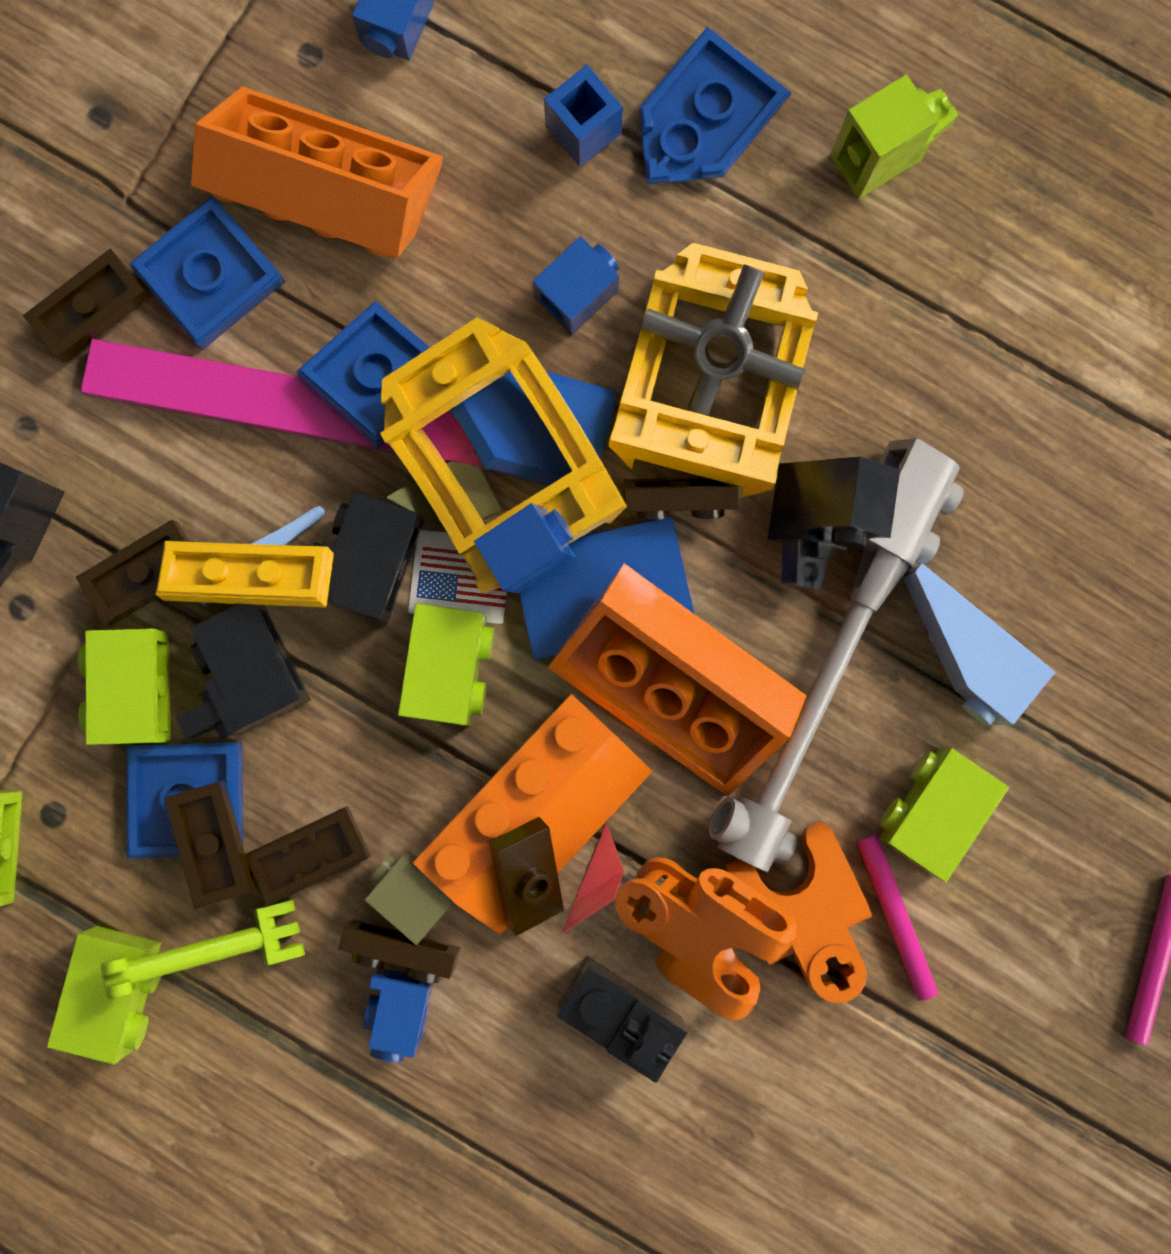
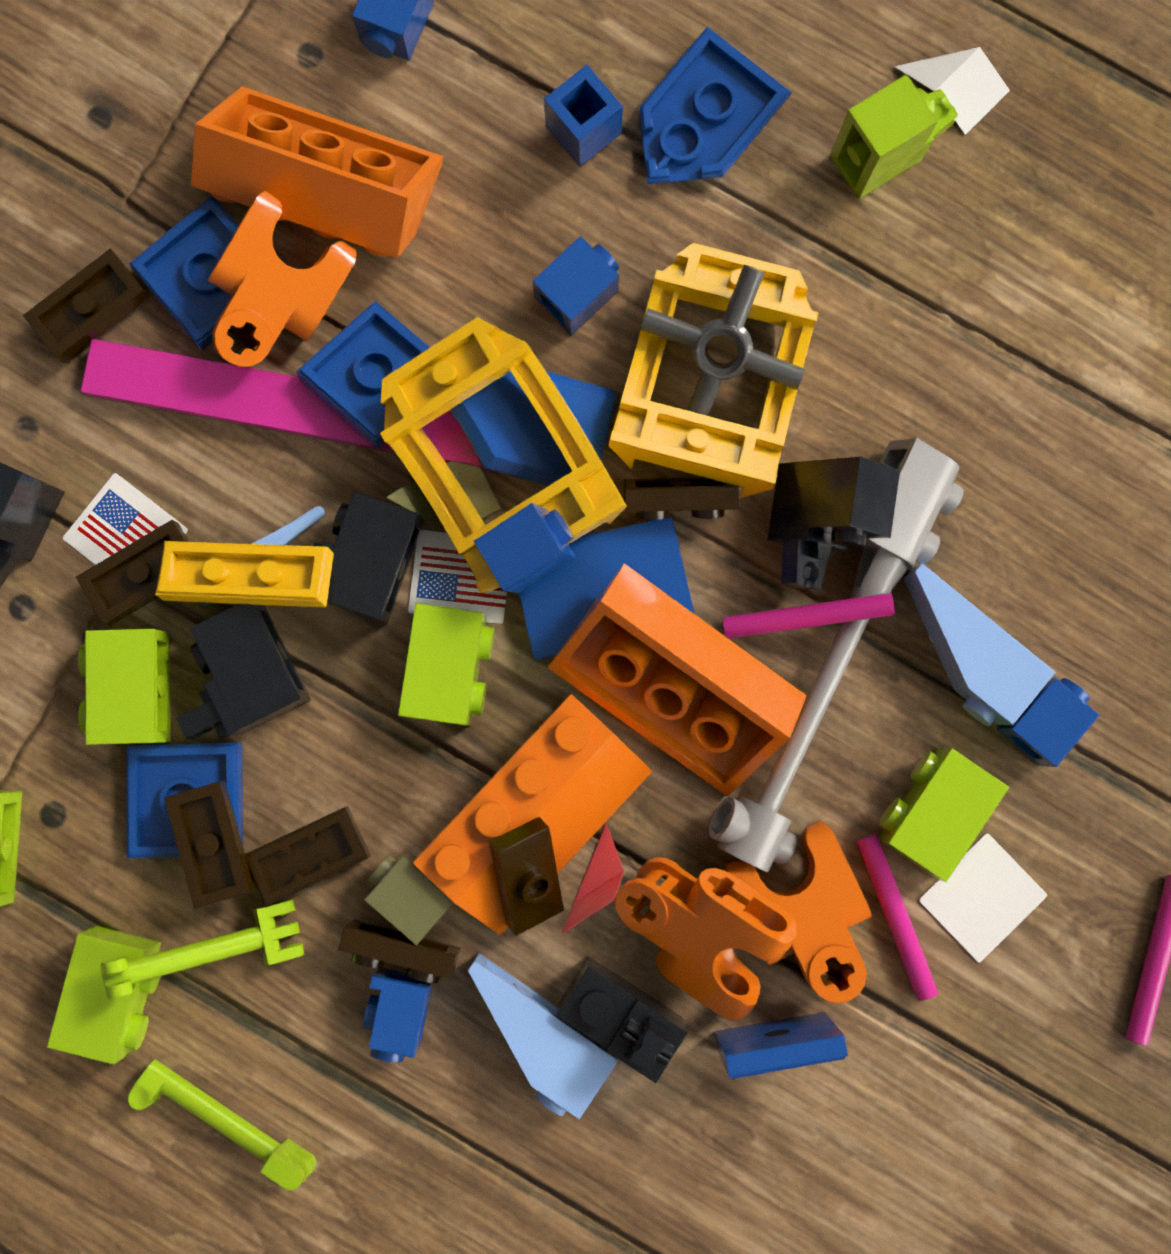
none -> sticker [63,473,188,565]
none -> lime hinge [128,1059,316,1191]
none -> orange piece [207,190,357,367]
none -> light blue slope [468,953,618,1119]
none -> blue tile [715,1012,848,1079]
none -> dark pink bar [723,593,895,639]
none -> white sticker [894,47,1010,135]
none -> white sticker [919,834,1047,962]
none -> blue brick [996,678,1100,767]

